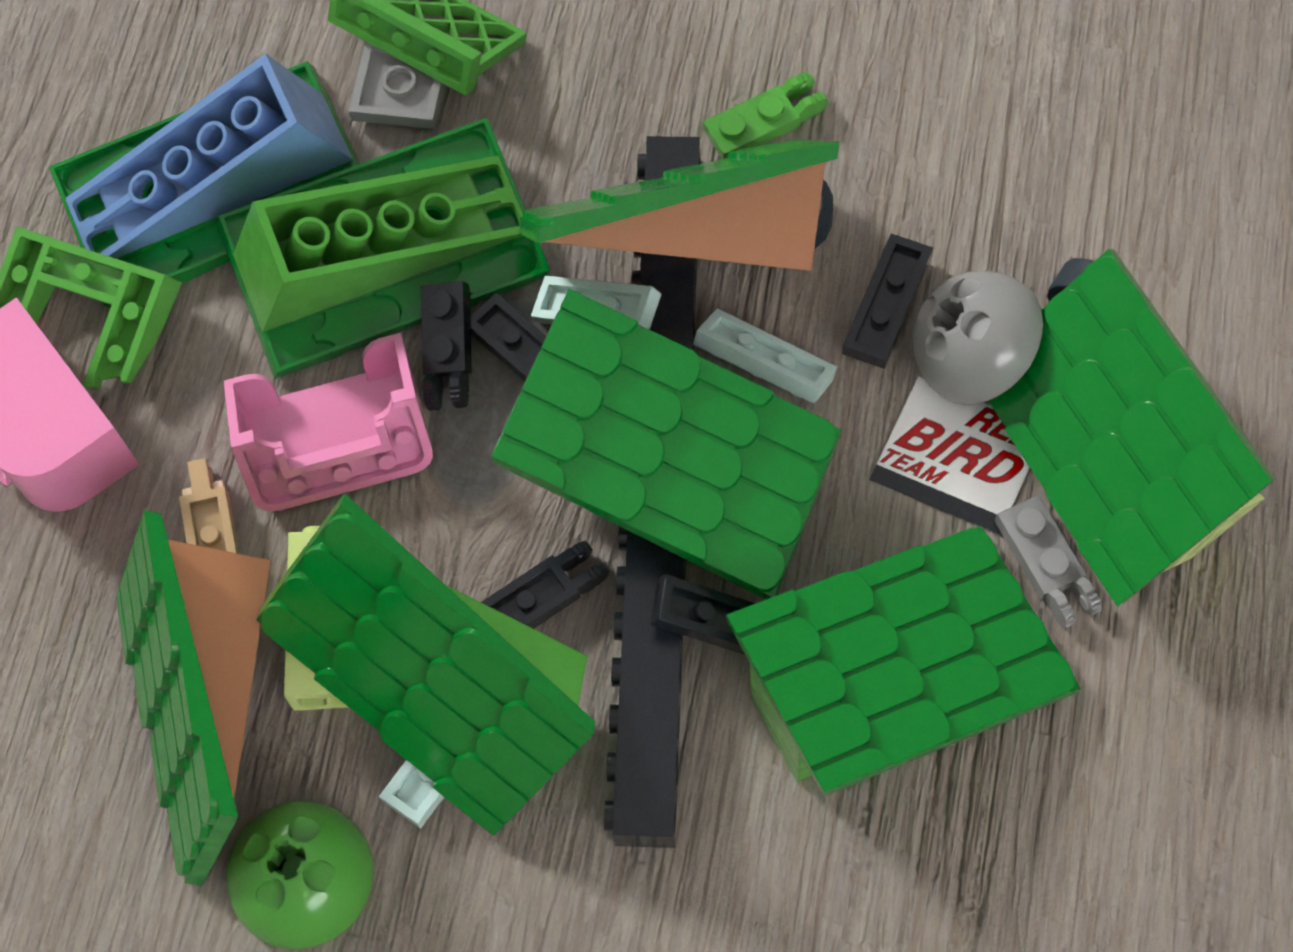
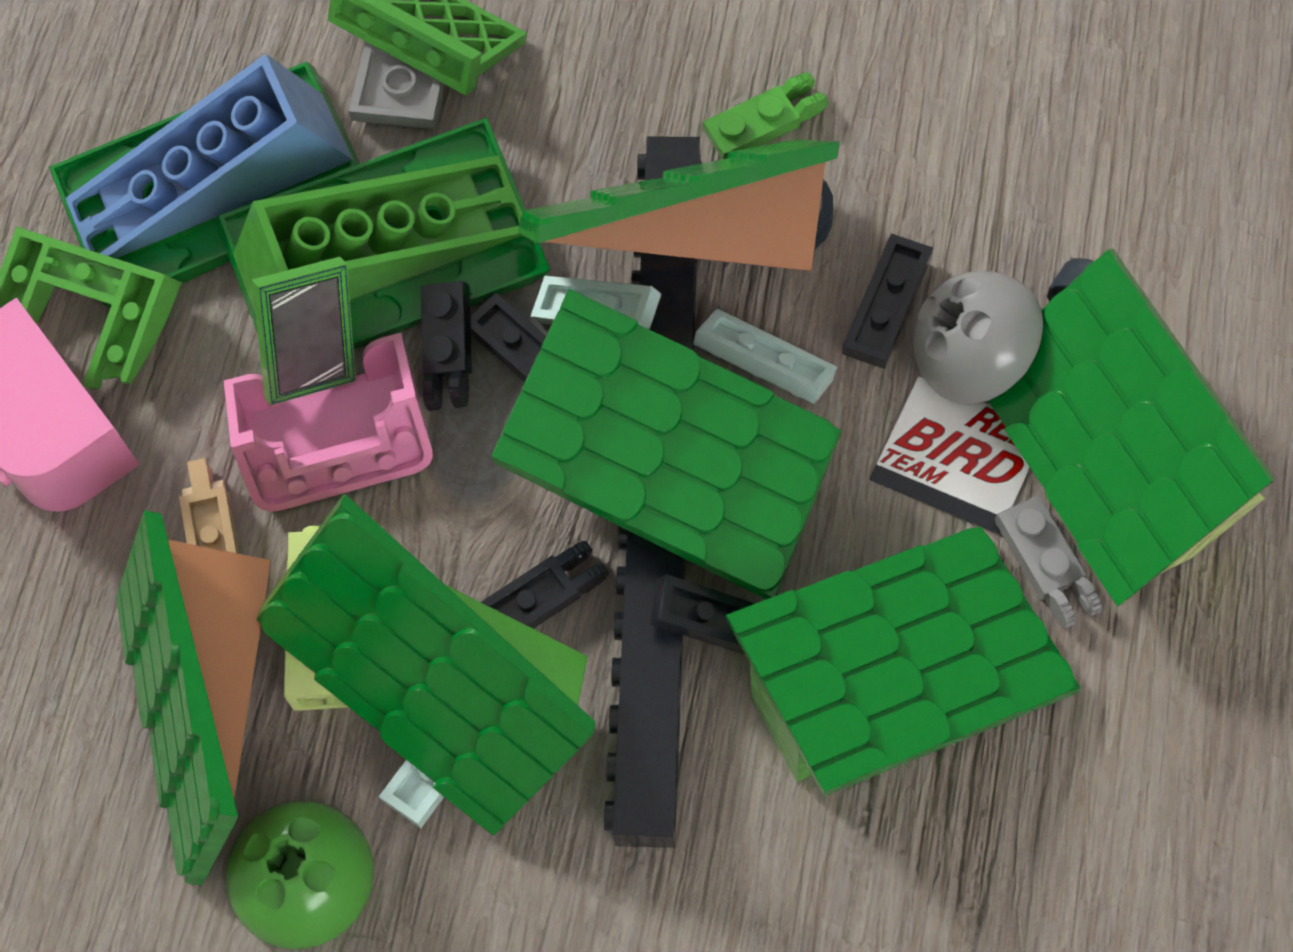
none -> tile [252,257,356,406]

